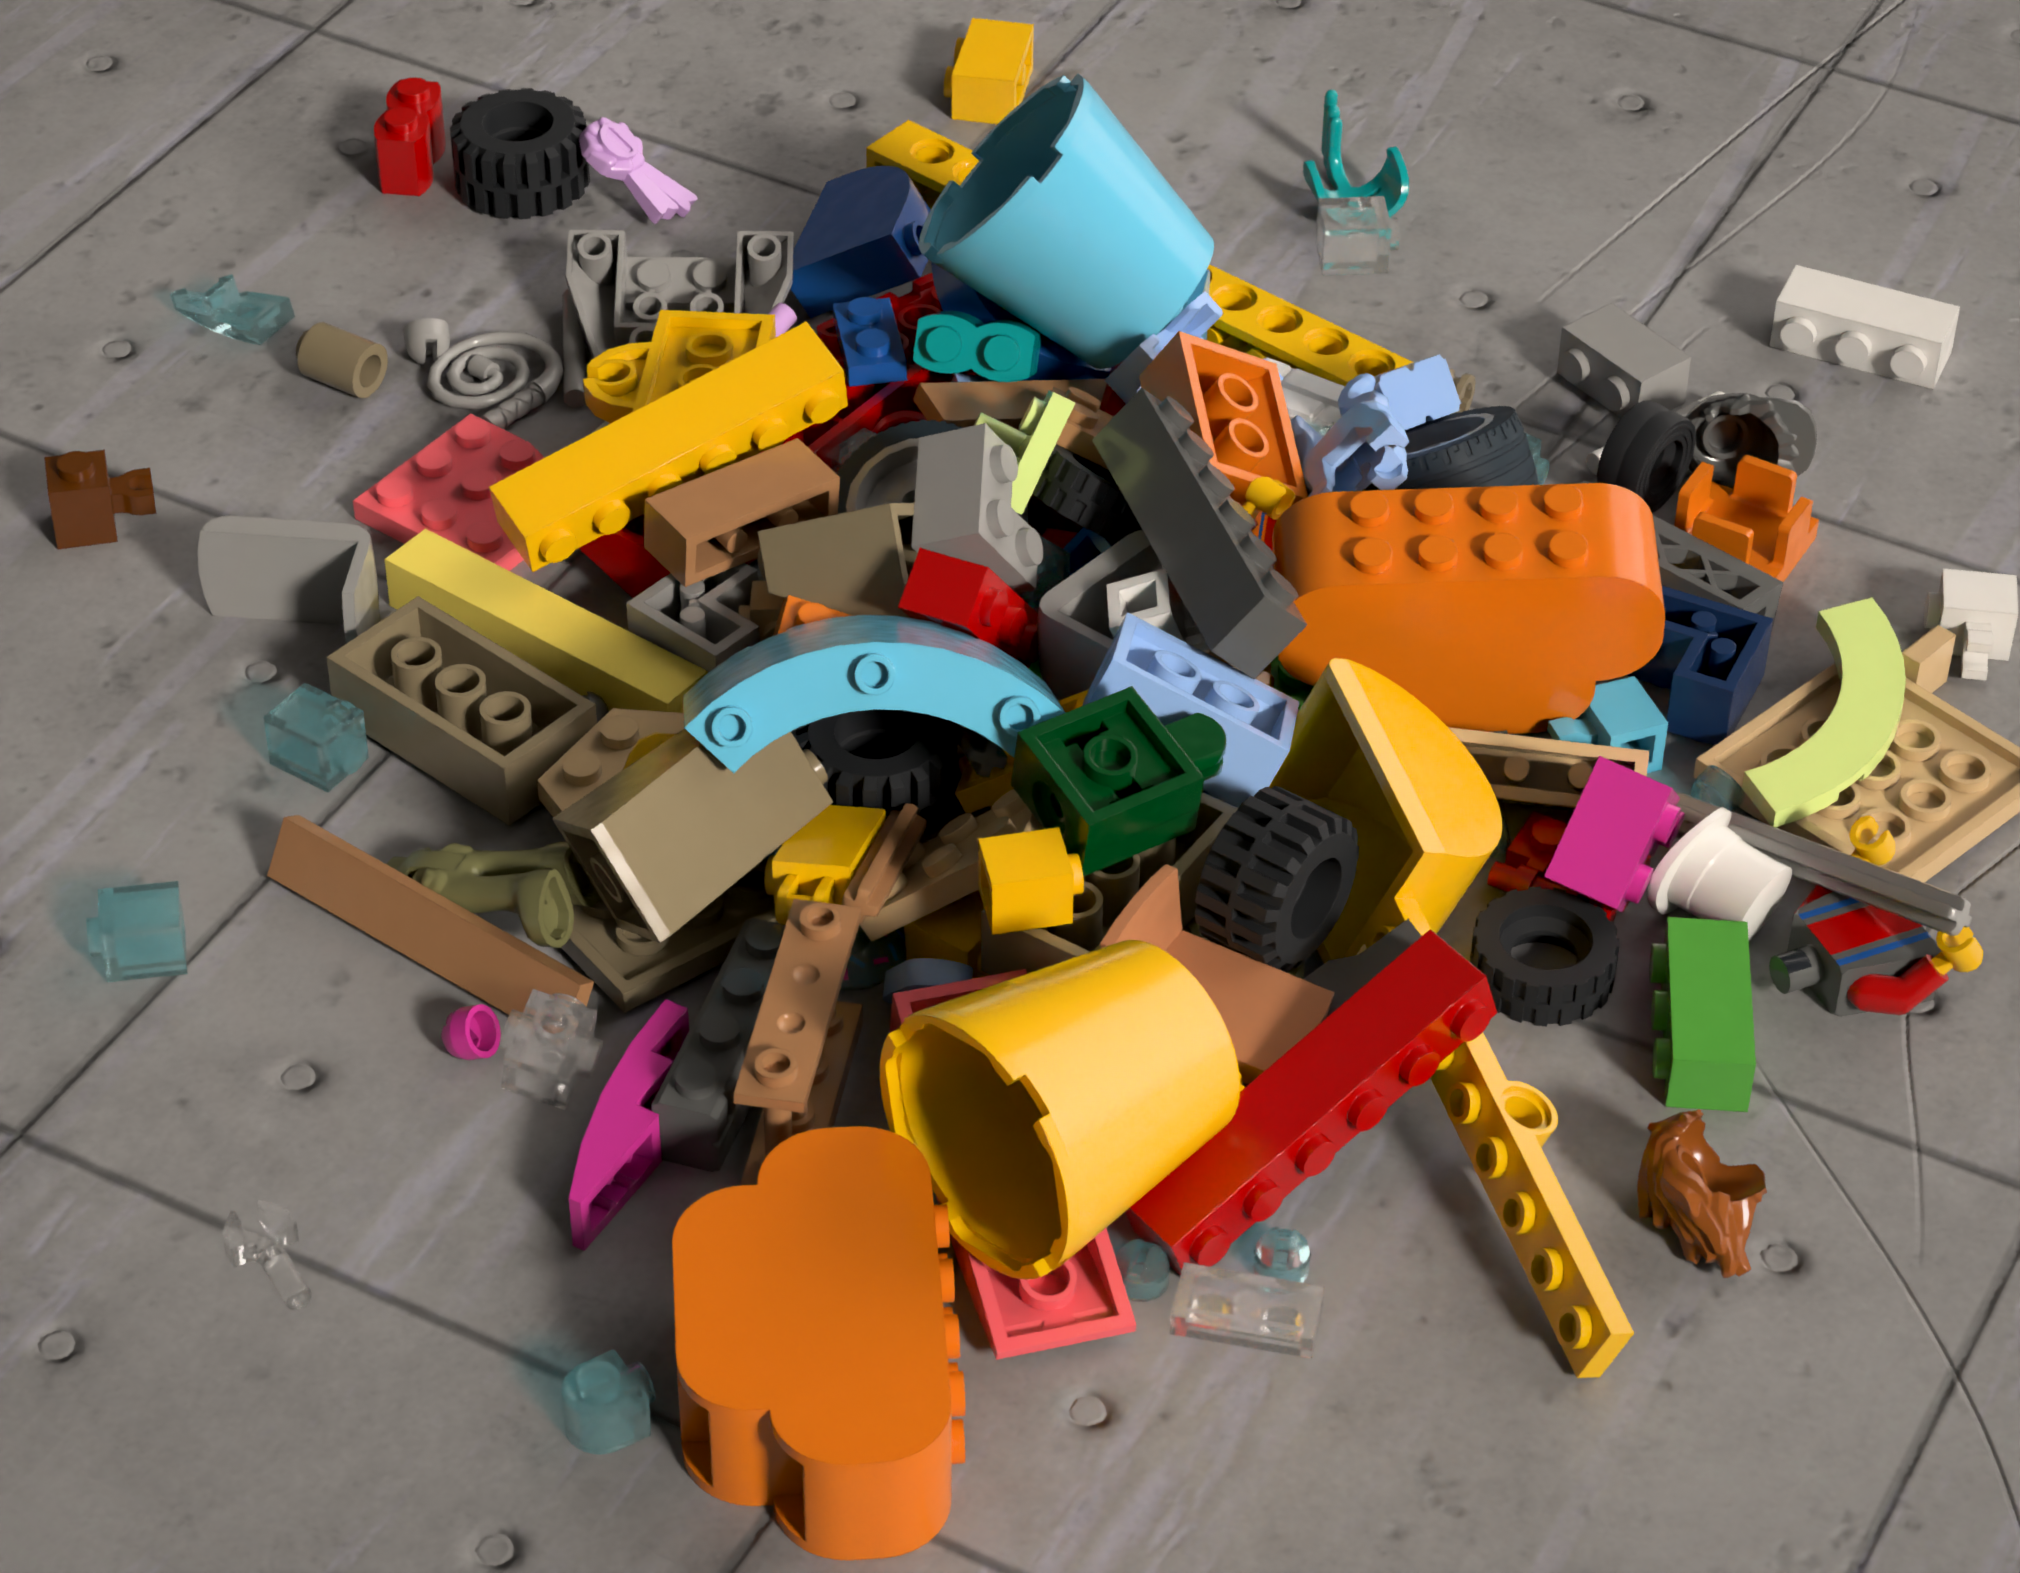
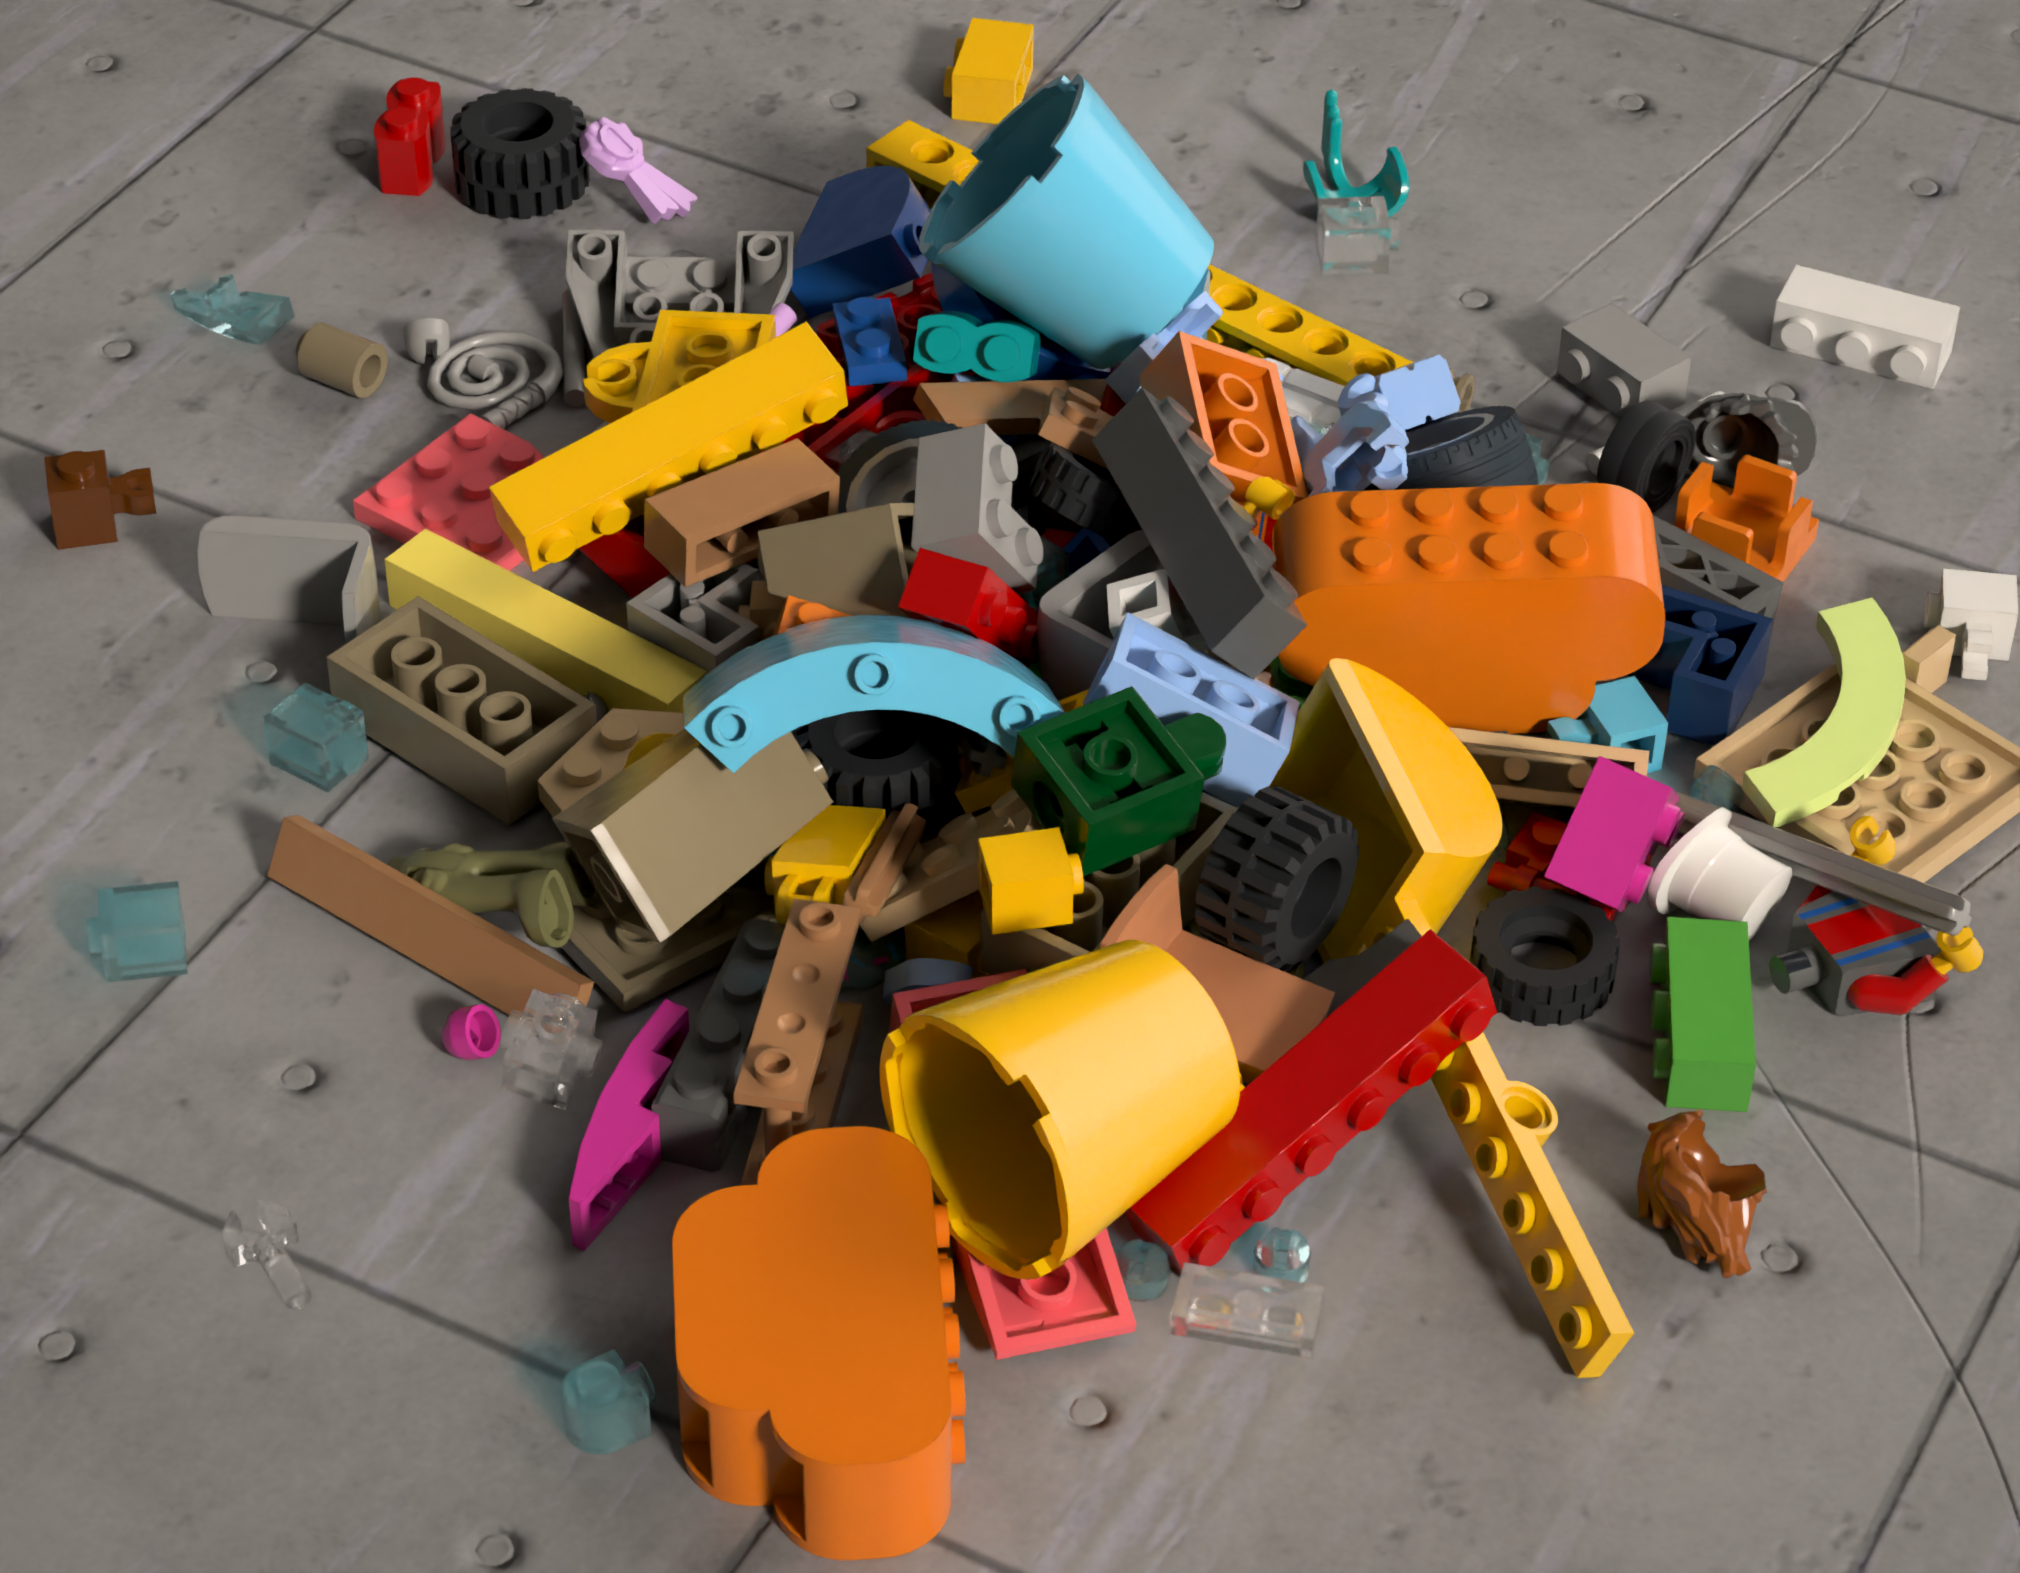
yellowish green plate [974,390,1075,515] -> none

